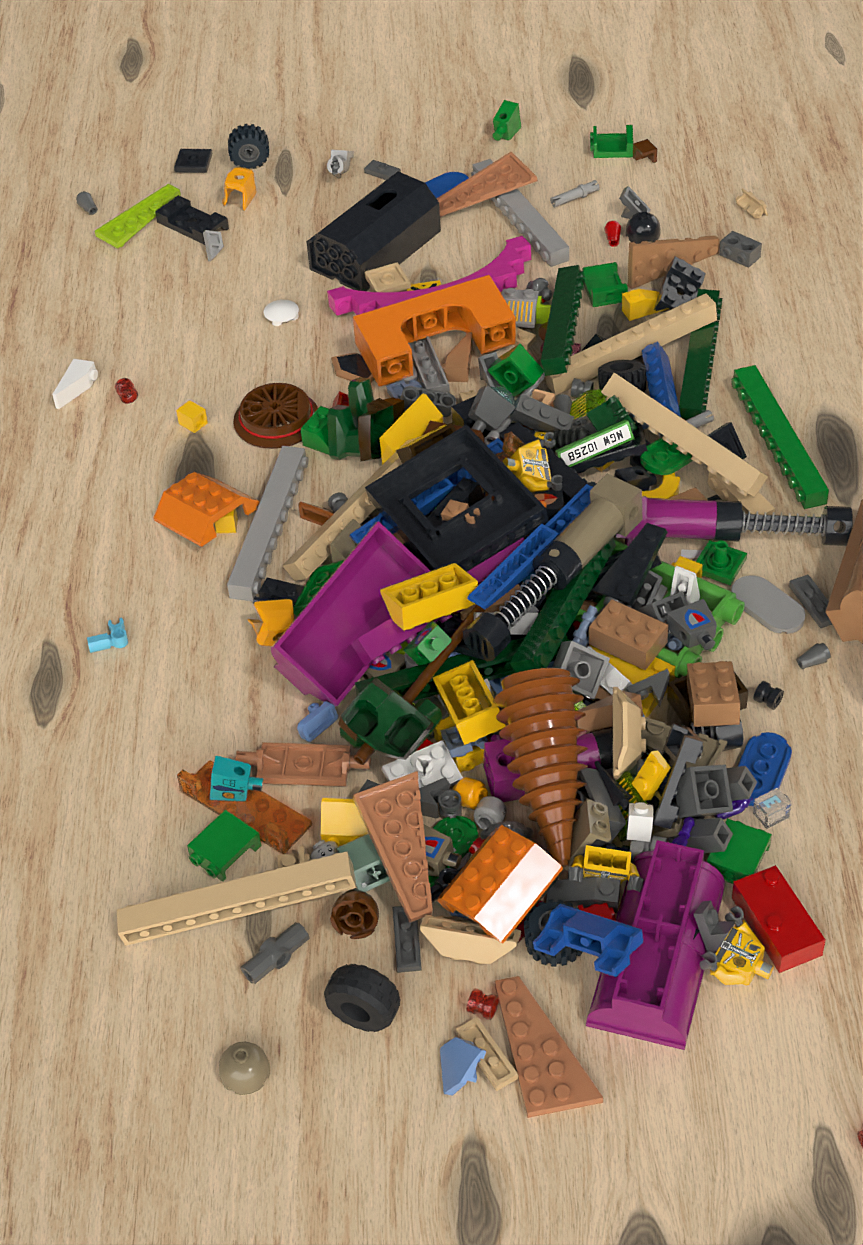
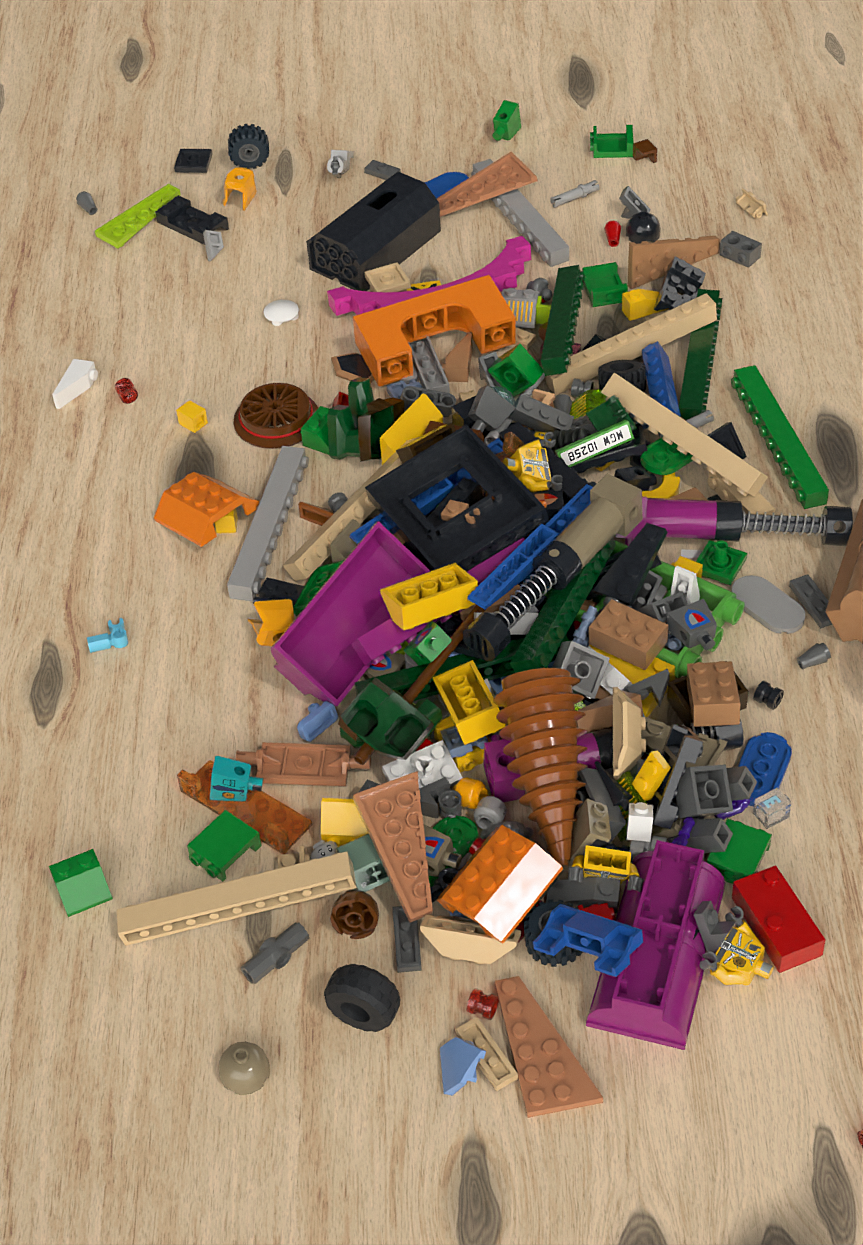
none -> slope [49,849,113,917]

